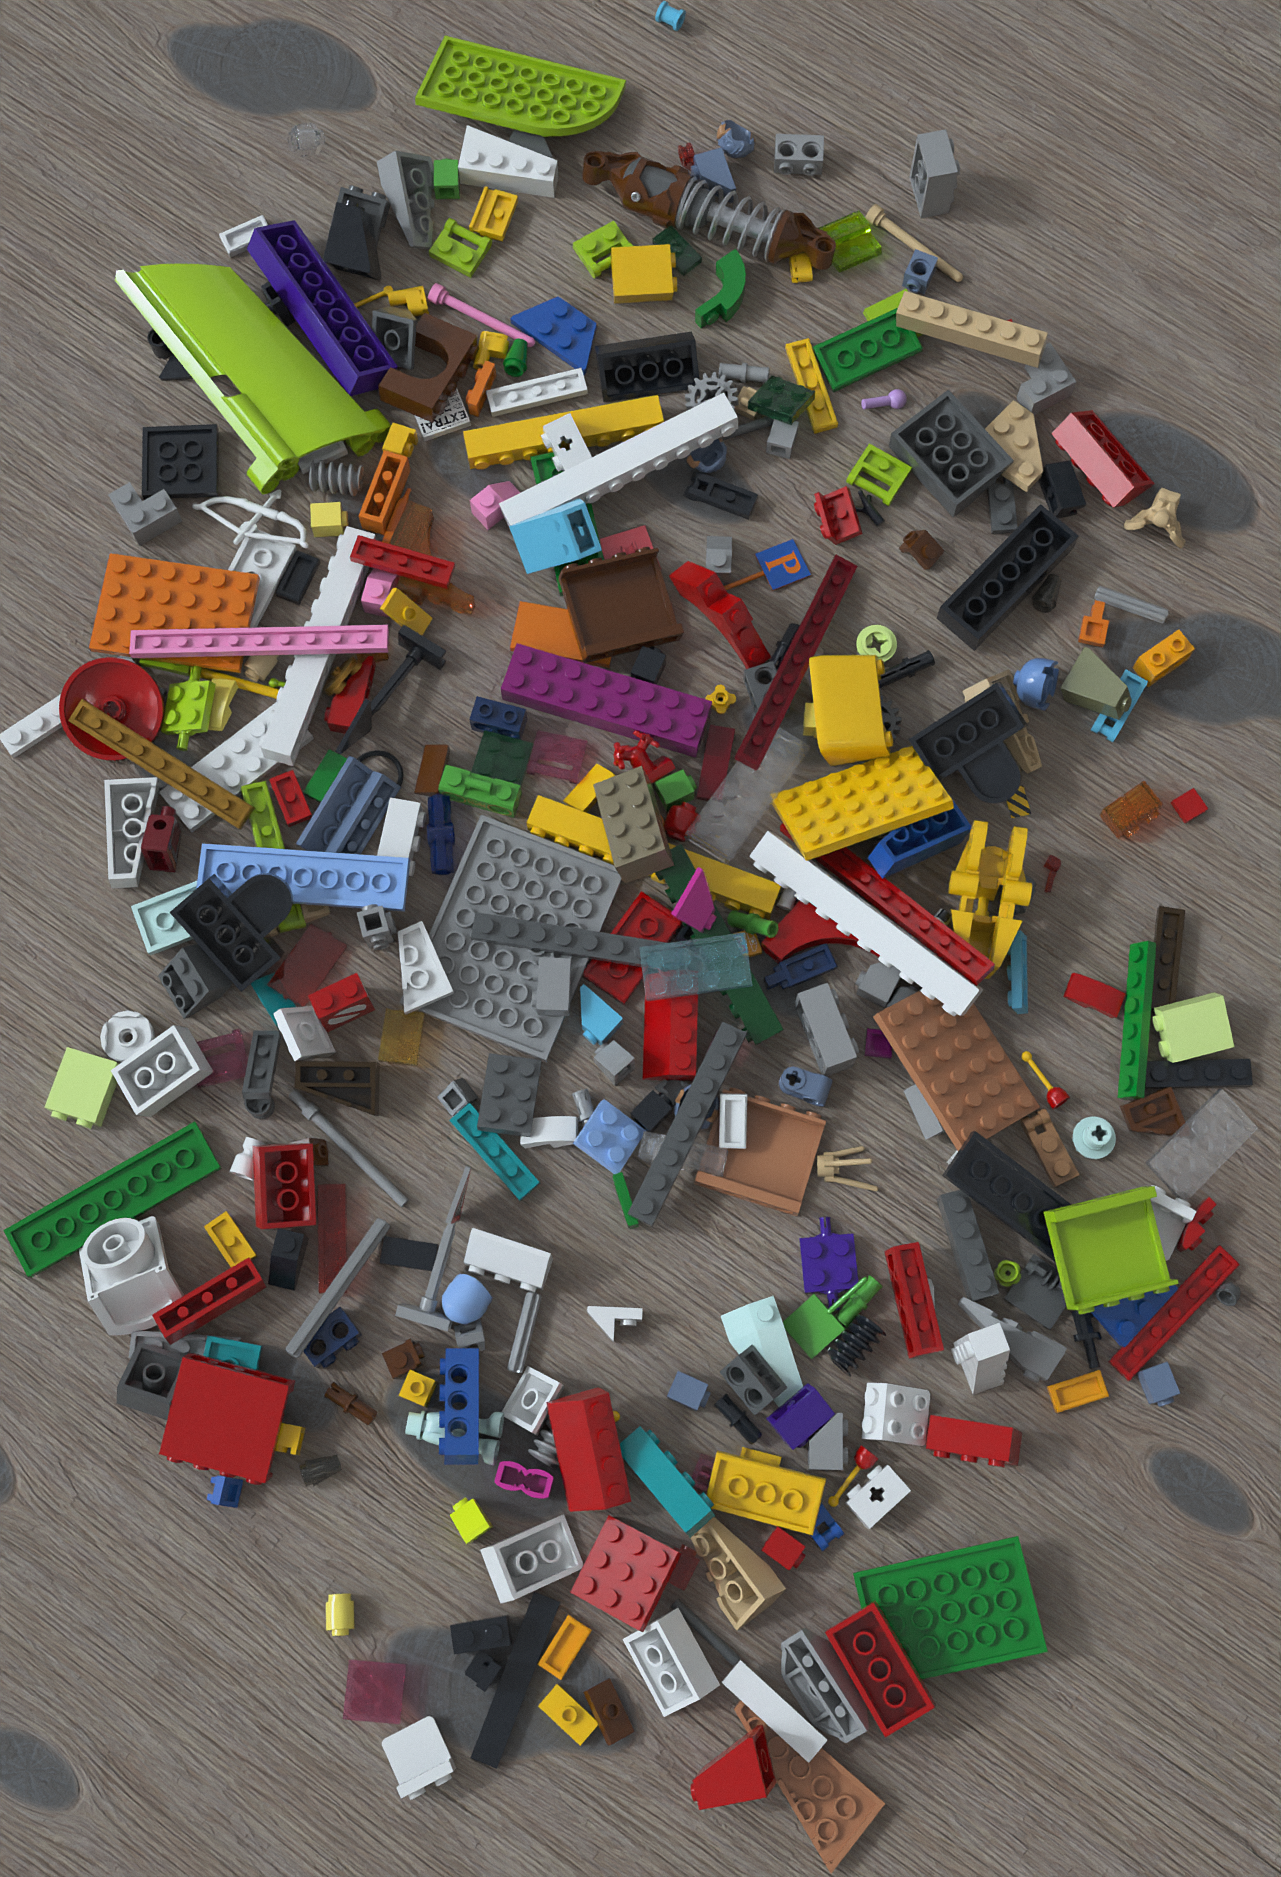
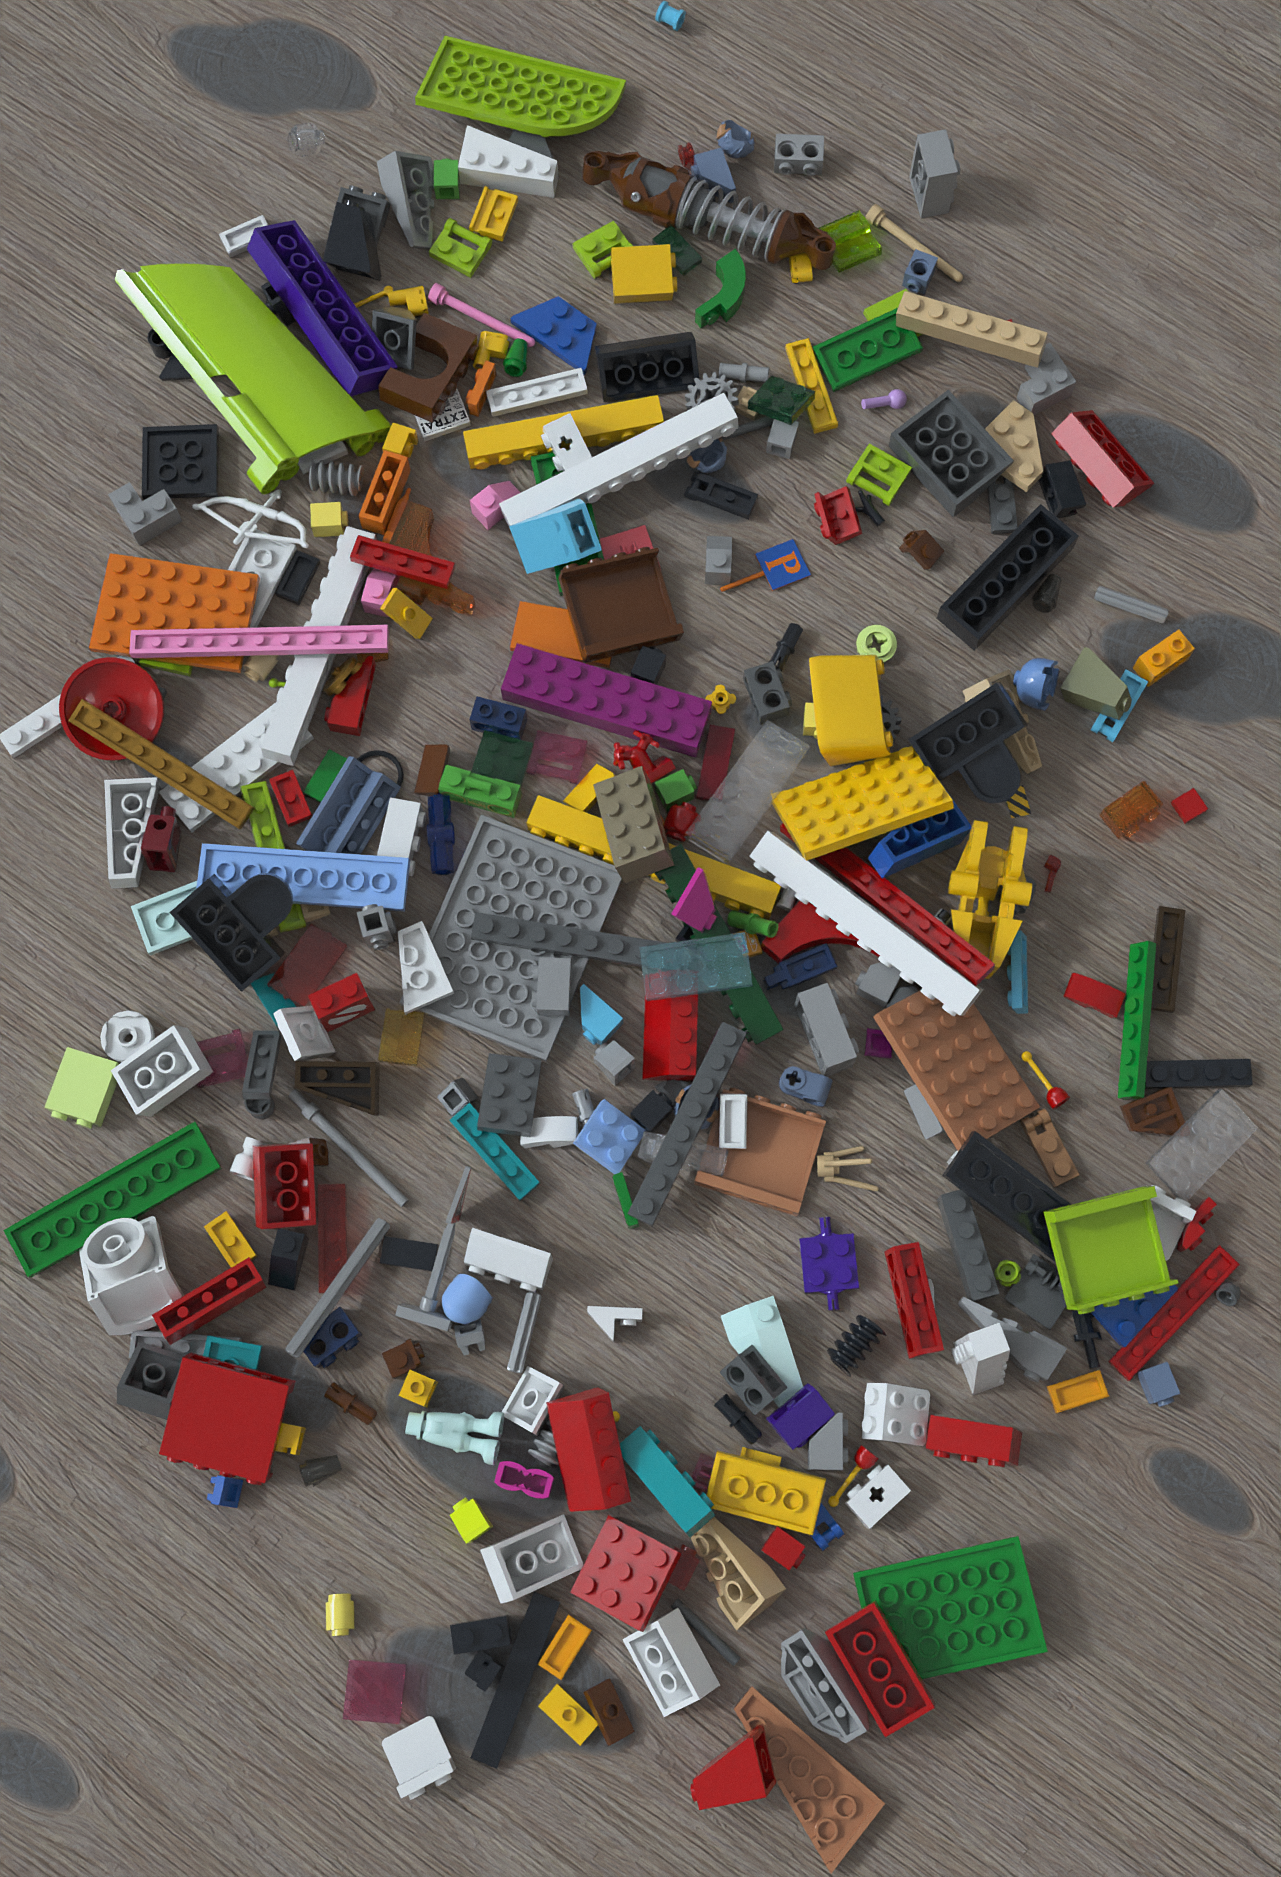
dark grey slope [158,944,233,1019] -> none
lime plate [161,666,216,751] -> none
yellow bar [190,668,279,699] -> none
light yellow slope [208,678,238,731] -> none
black piece [335,625,446,754] -> none
blue brick [439,1348,479,1465] -> none
red tile [582,891,683,1005] -> none
sand blue brick [667,1371,711,1412] -> none
red arch [669,561,771,669] -> none
white tile [722,1660,827,1763] -> none
dark red plate [734,554,858,771] -> none
bright green piece [783,1277,868,1359] -> none
bright green pin [835,1275,883,1328] -> none
black pin [879,650,935,689] -> none
light aqua gear [1072,1117,1116,1160] -> none
orange plate [1078,600,1109,647] -> none
tan animal [1124,488,1186,548] -> none
yellowish green brick [1153,992,1234,1063] -> none

